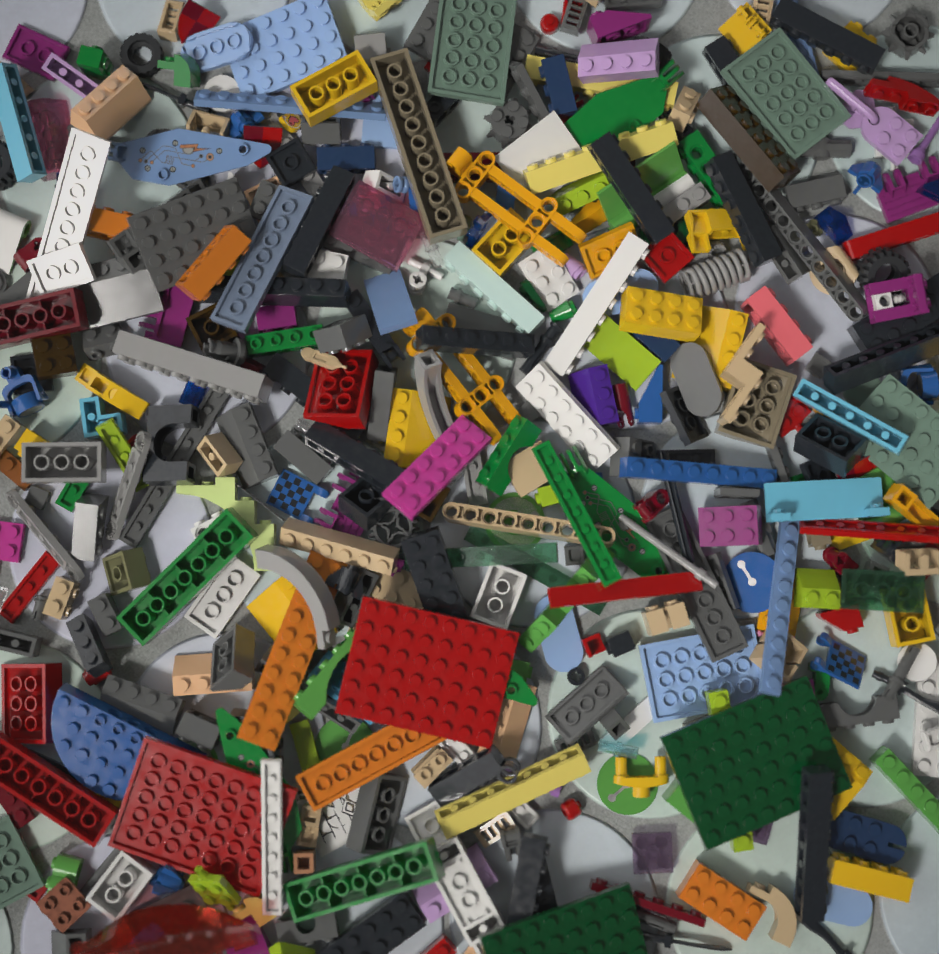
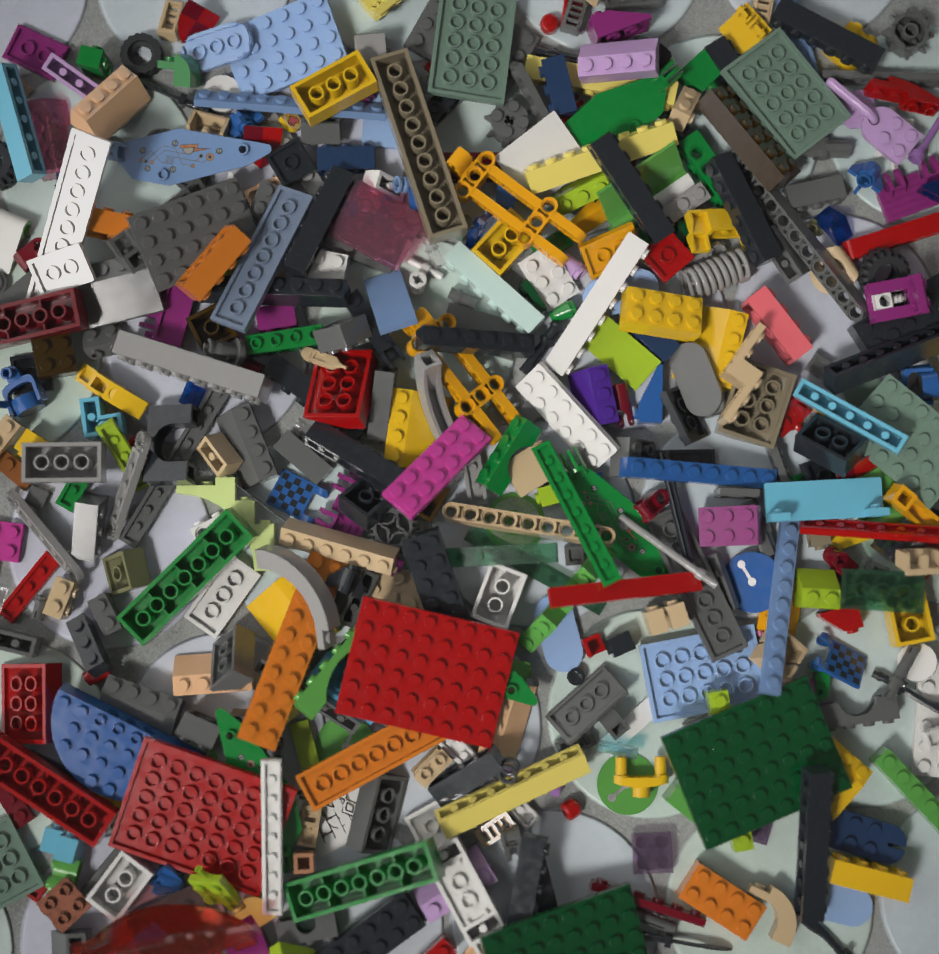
none -> medium azure brick [39,822,86,864]
none -> green torso [677,49,721,95]

